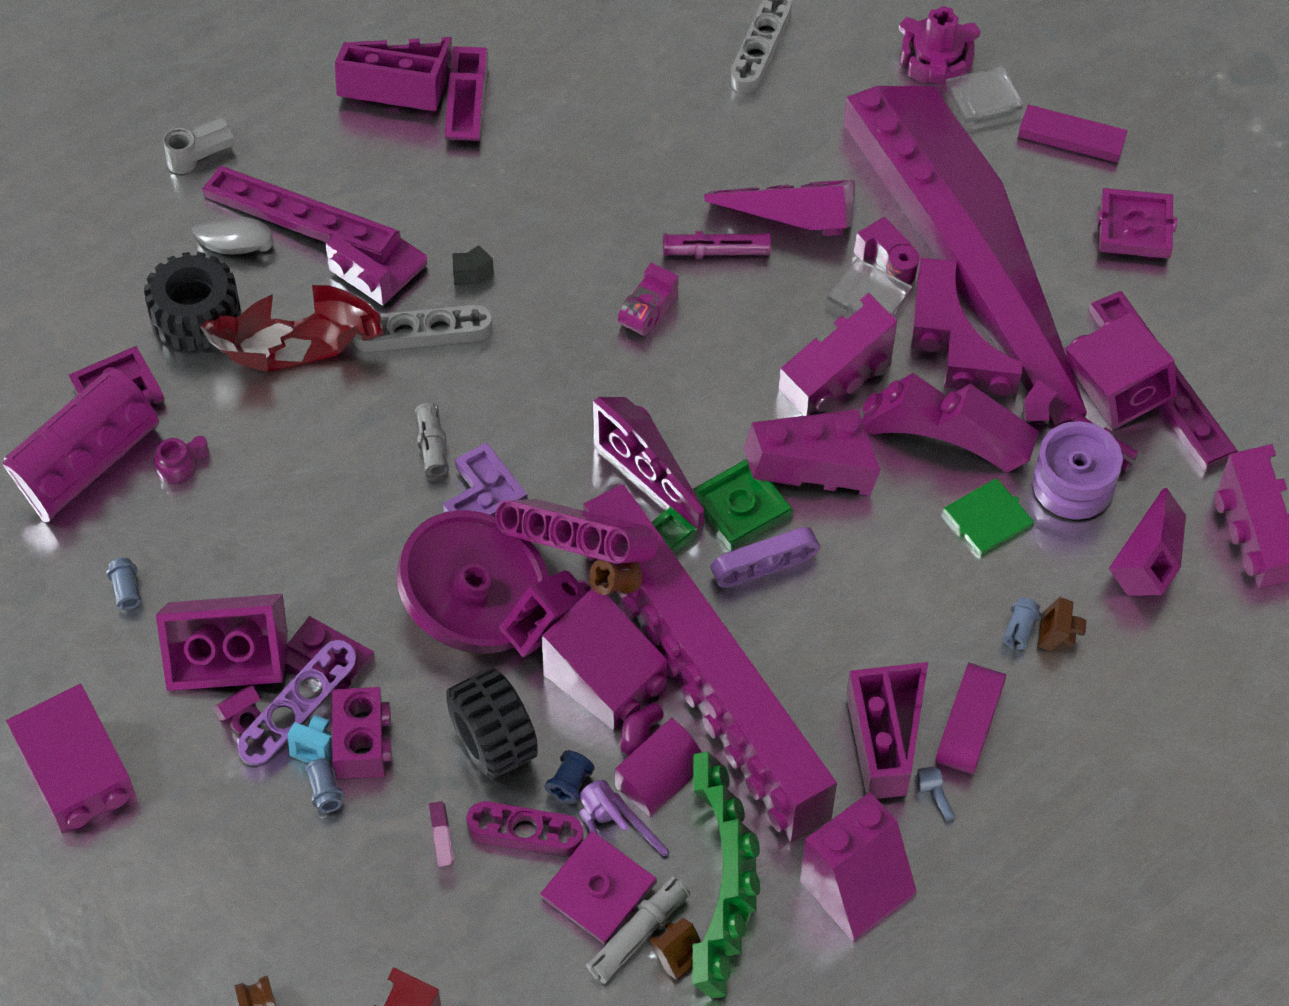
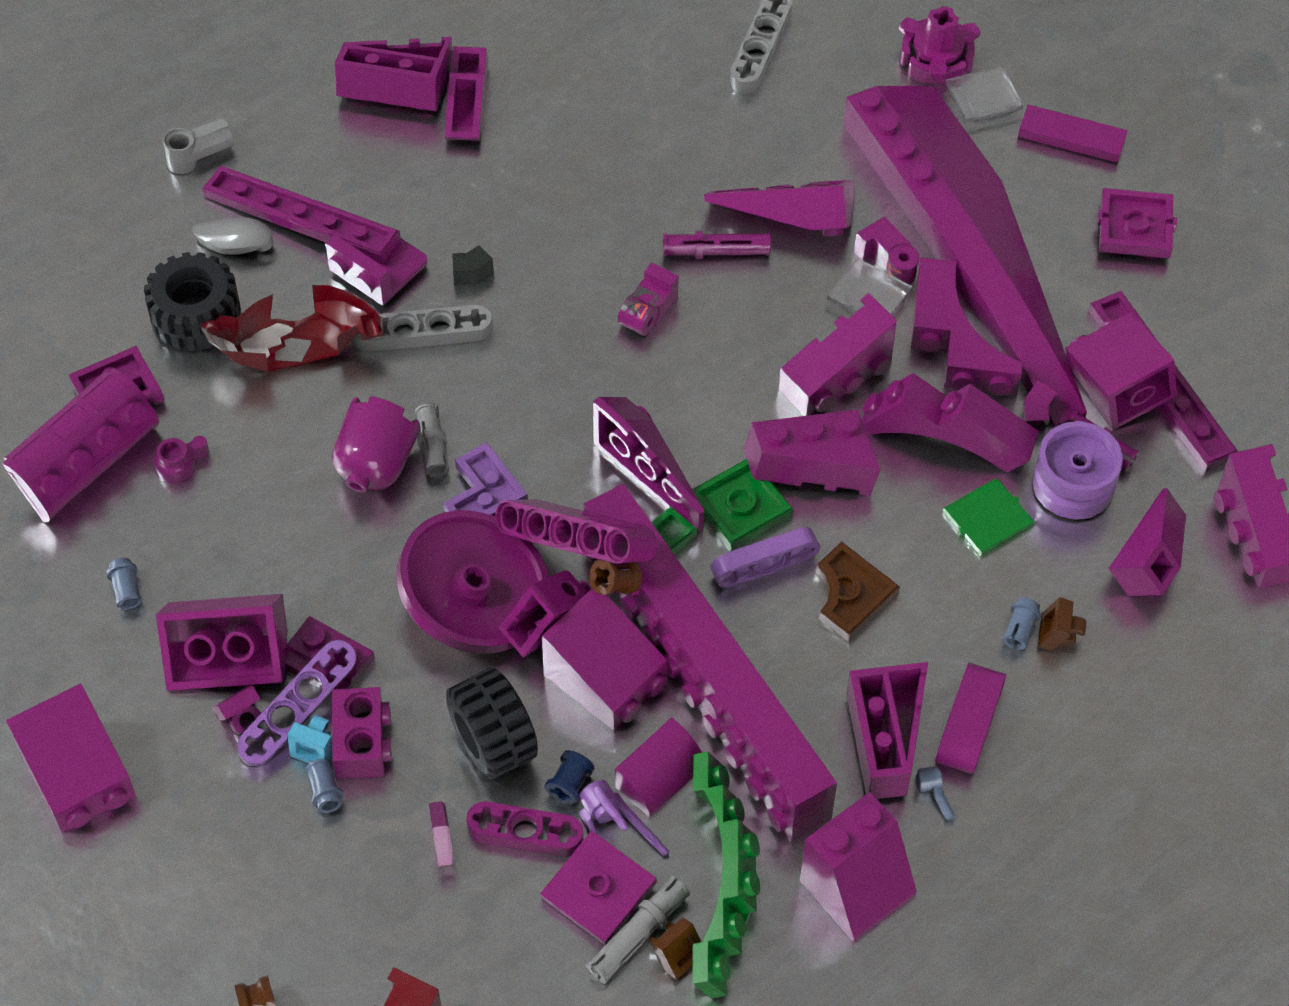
magenta arm [619,703,664,756] -> none
none -> magenta cylinder [331,396,421,492]
none -> reddish brown tile [816,541,900,642]

